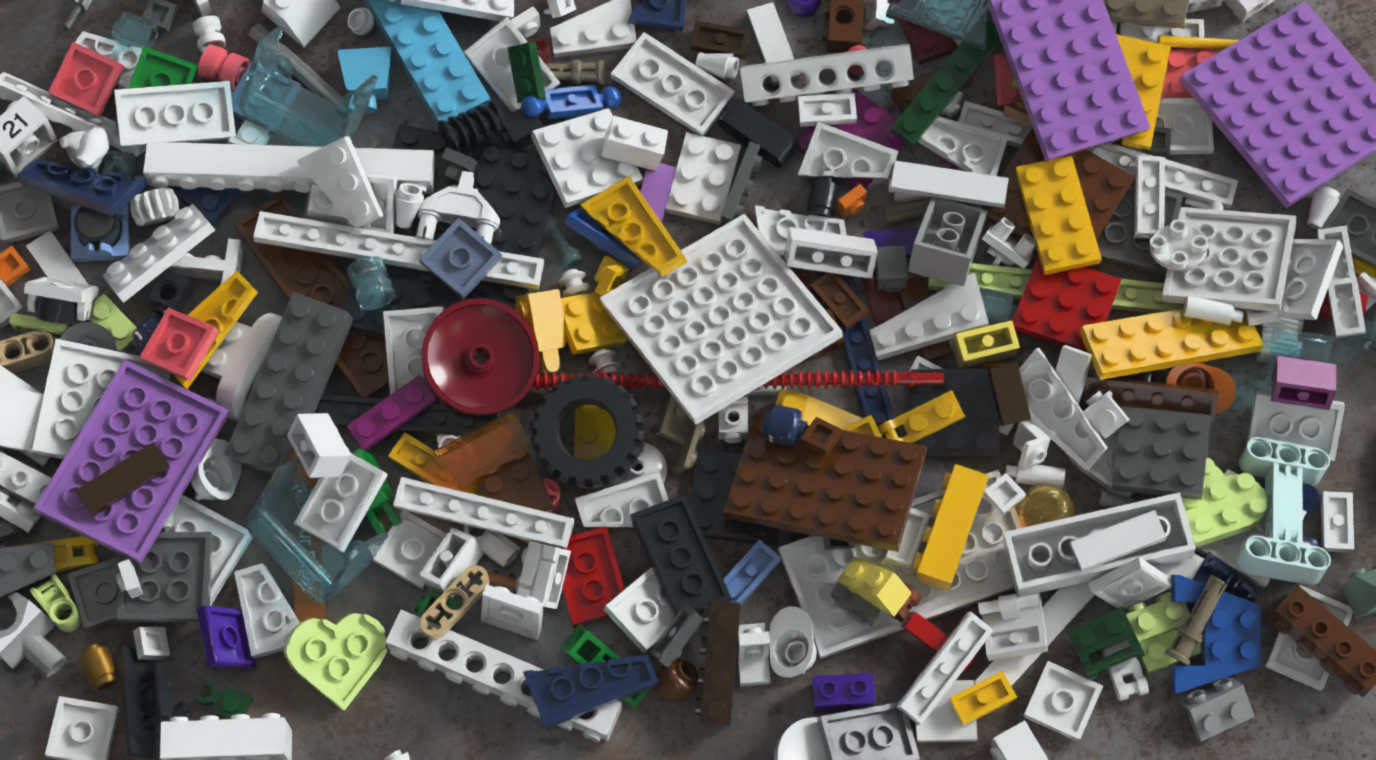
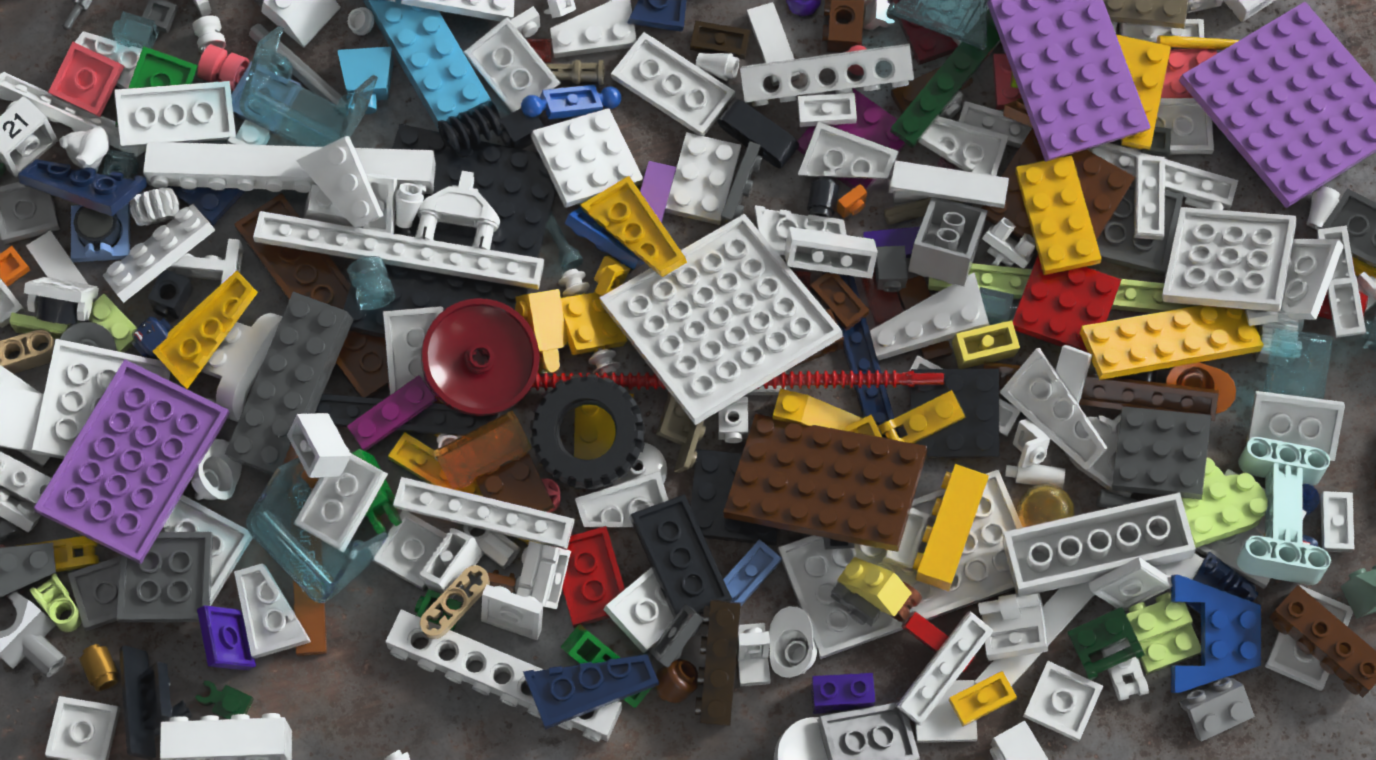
dark brown tile [76,442,170,517] -> none
white plate [116,559,143,598] -> none
white plate [133,627,170,660] -> none
coral plate [139,307,219,381] -> none
yellowish green plate [283,613,387,710] -> none
sand blue plate [419,218,502,299] -> none
dark grey tile [442,147,478,182] -> none
dark green plate [507,42,546,103] -> none
white brick [601,116,668,171] -> none
dark blue head [762,405,808,446] -> none
reddish brown plate [800,417,842,457] -> none
white tile [983,473,1026,516] -> none
dark brown tile [987,362,1031,426] -> none
white tile [1070,510,1167,572] -> none
white bracket [1083,390,1130,439] -> none
white dish [1150,219,1208,270] -> none
dark tan pin [1164,575,1228,666] -> none
white cylinder [1183,295,1244,325] -> none
brick [1271,356,1336,410] -> none

